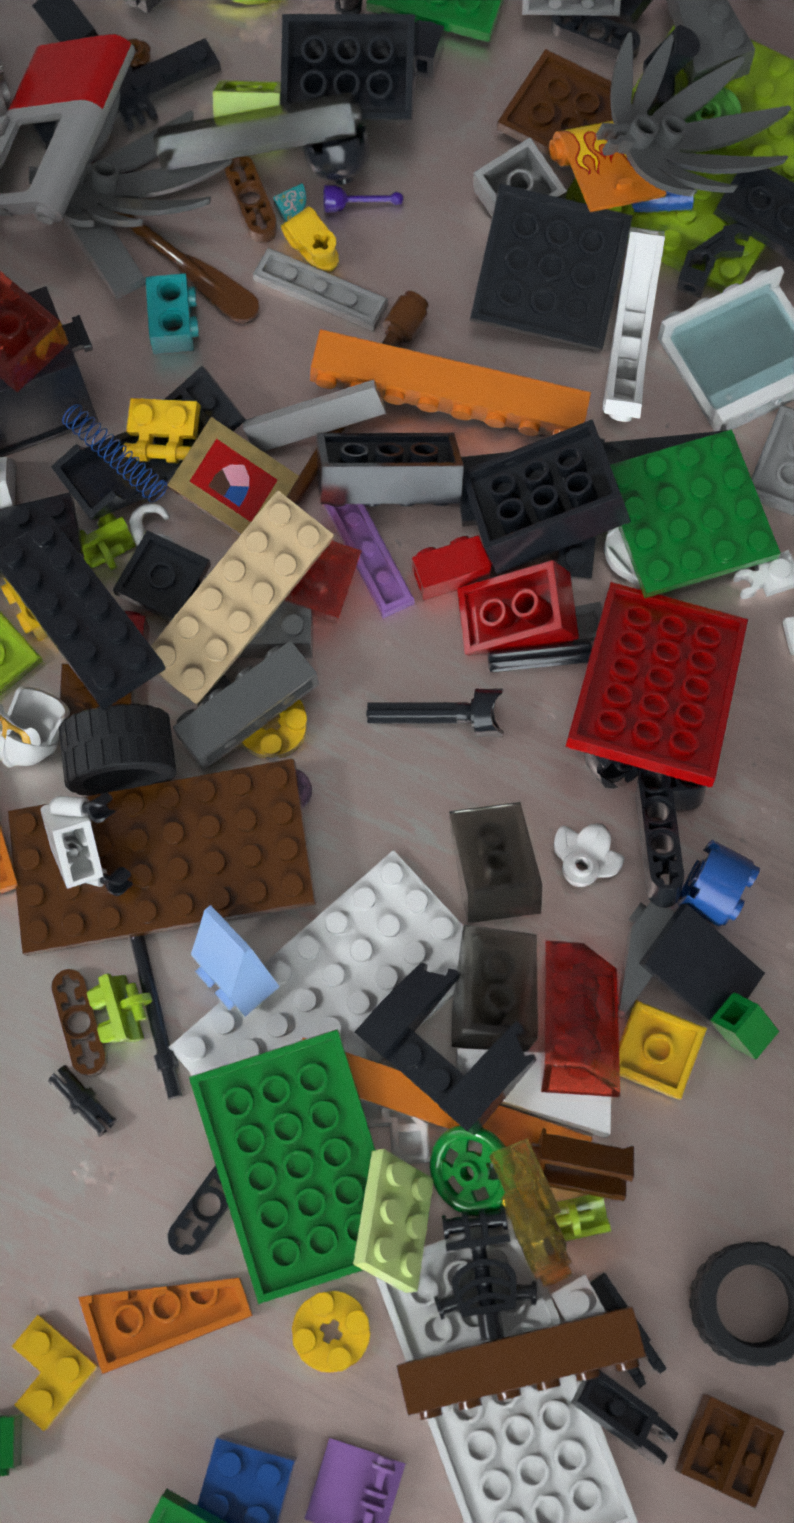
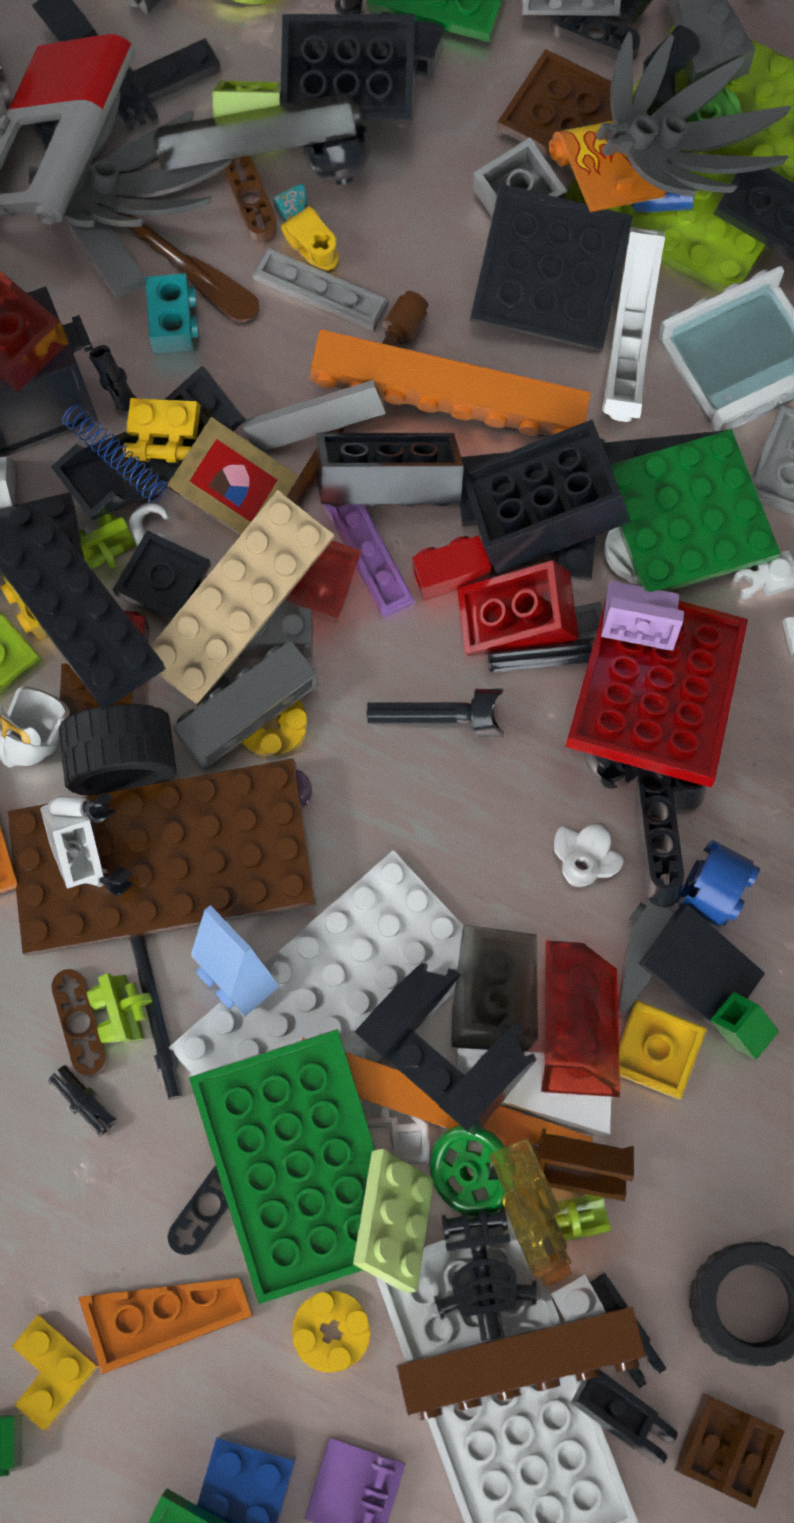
reddish brown plate [128,38,151,70] -> none
dark purple hinge [323,185,404,213] -> none
clear smoke slope [449,802,543,923] -> none
black piece [677,224,752,298] -> none
none -> black pin [89,345,136,412]
none -> lavender bracket [601,581,684,651]

